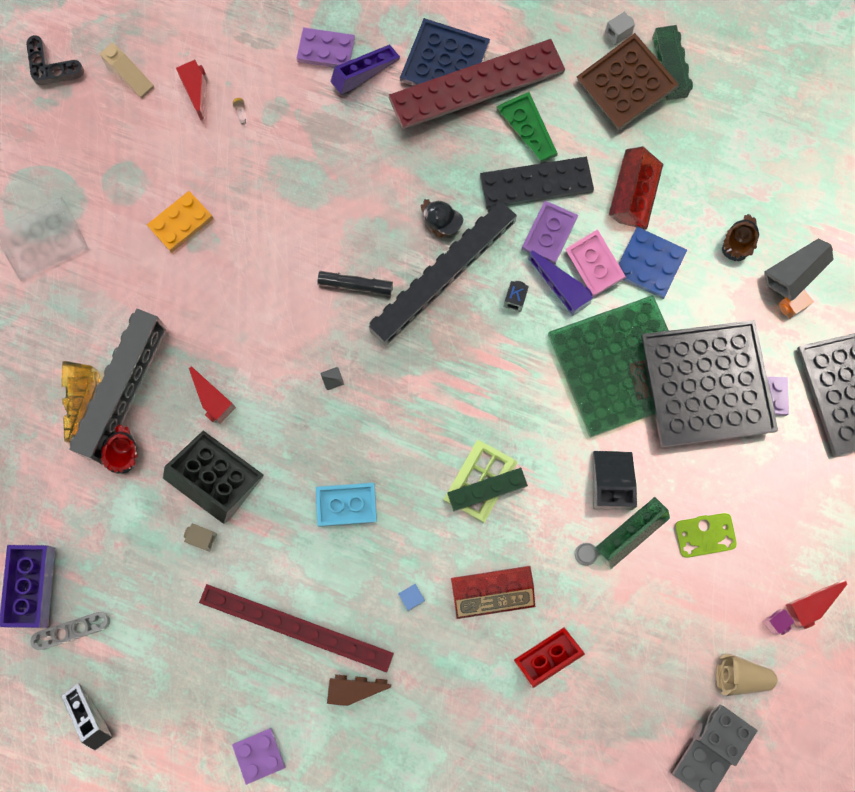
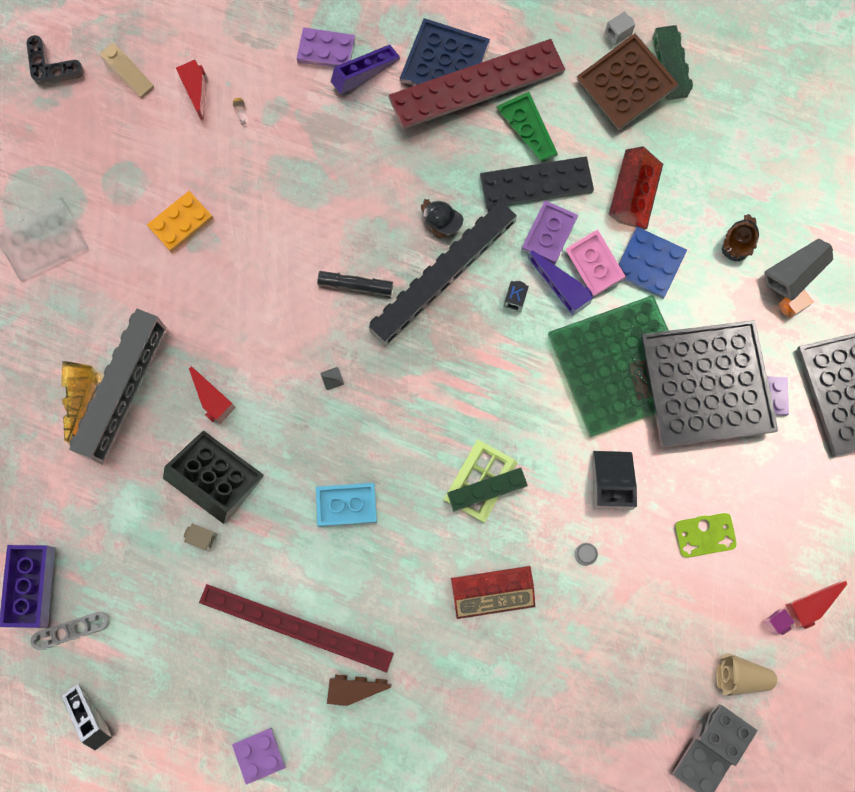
red hair [101,425,138,474] -> none
medium blue slope [398,584,425,611] -> none
red slope [514,627,585,688] -> none
clear green brick [595,497,670,569] -> none

